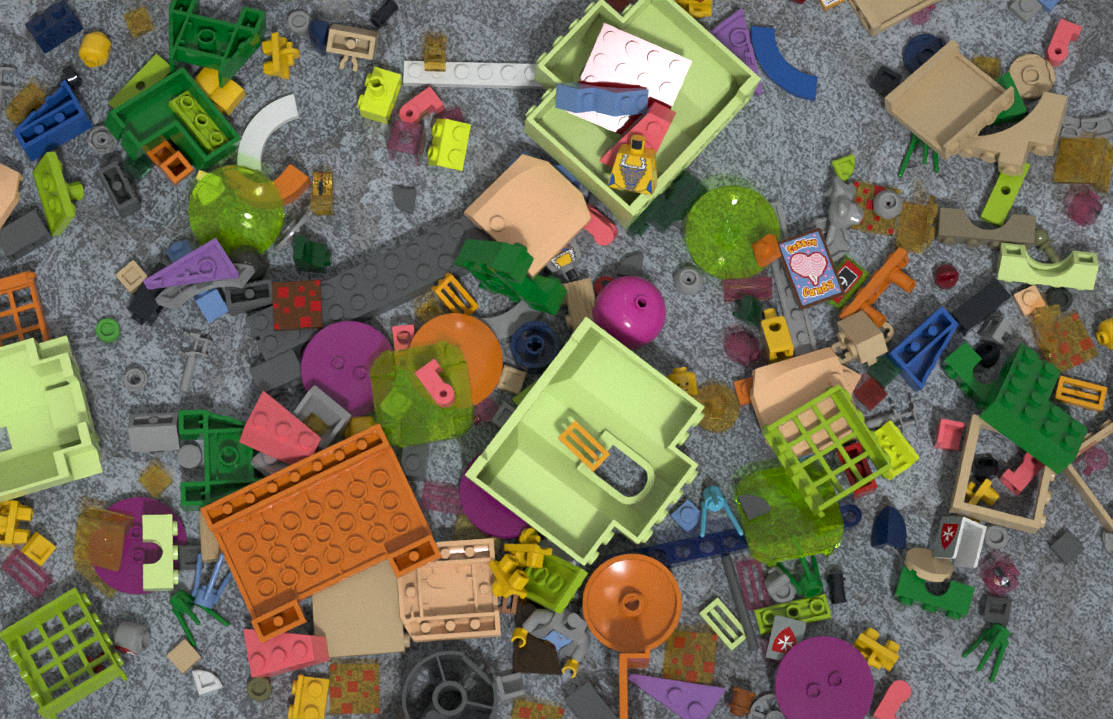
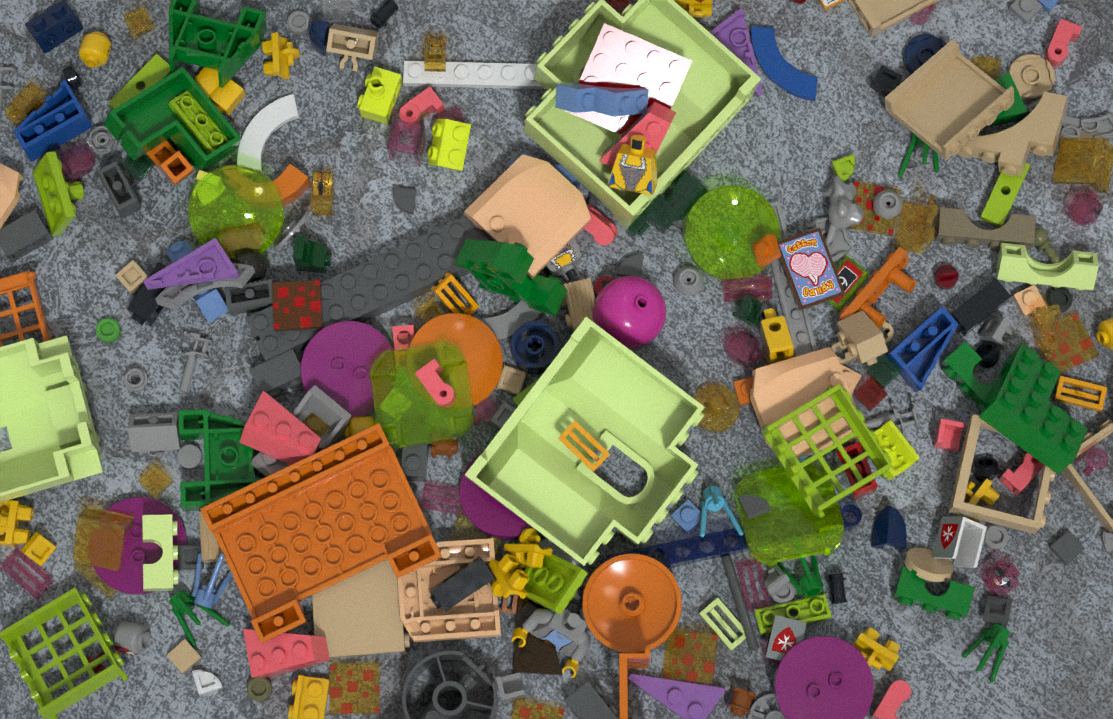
yellow head [666,367,698,398] -> none
none -> clear pink head [60,145,95,180]
none -> clear yellow leg [219,223,266,258]
none -> black brick [430,556,495,612]
none -> dark orange brick [431,431,459,459]

